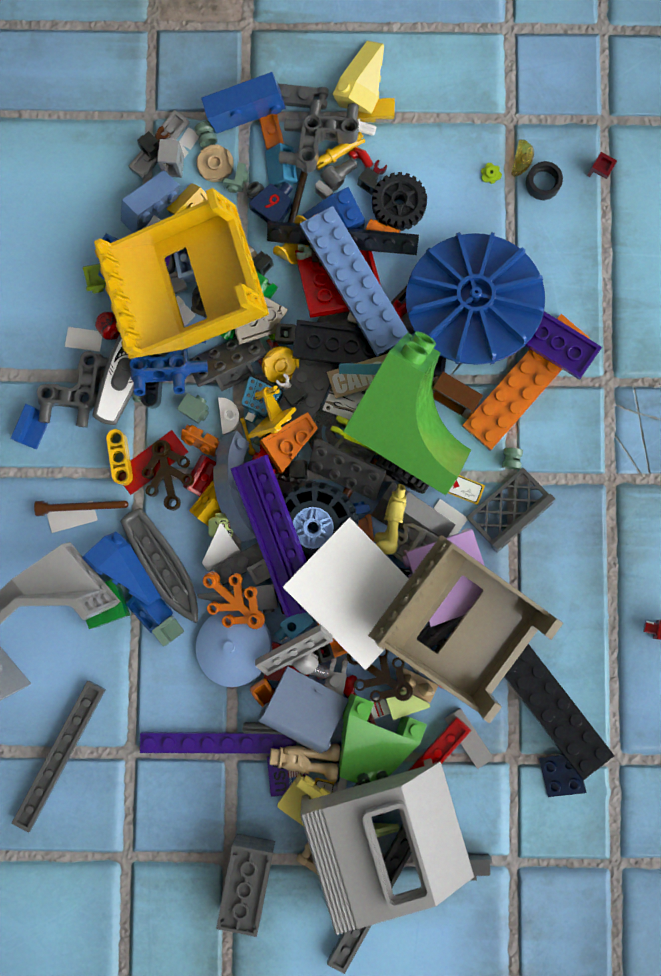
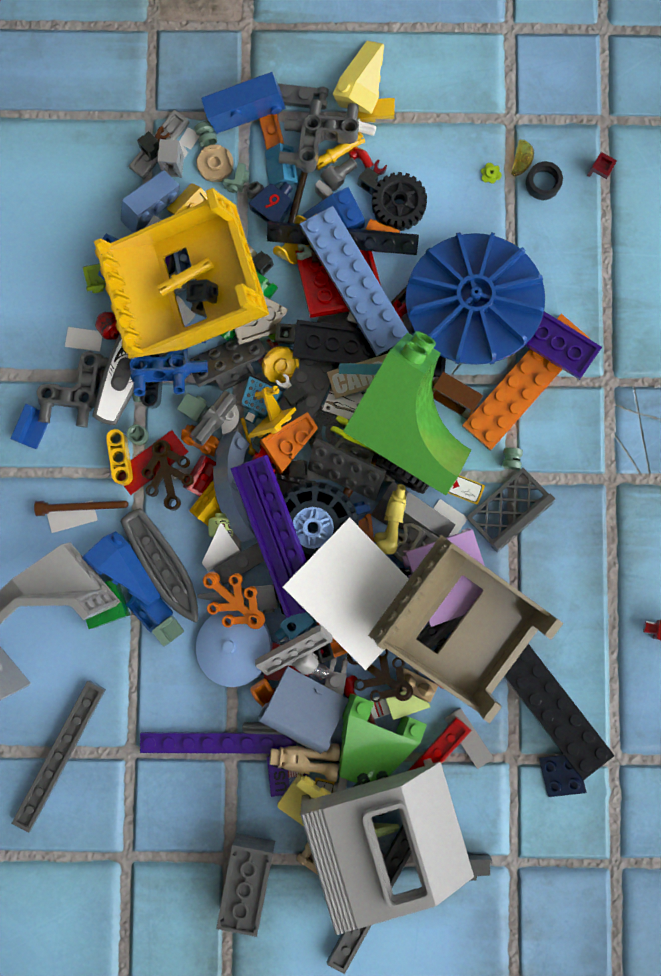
light grey tile [247,559,271,585] -> none
none -> sand green wheel [127,424,149,446]
none -> yellow pin [156,257,214,296]
none -> black bracket [186,279,218,304]
none -> dark grey piece [189,391,237,446]

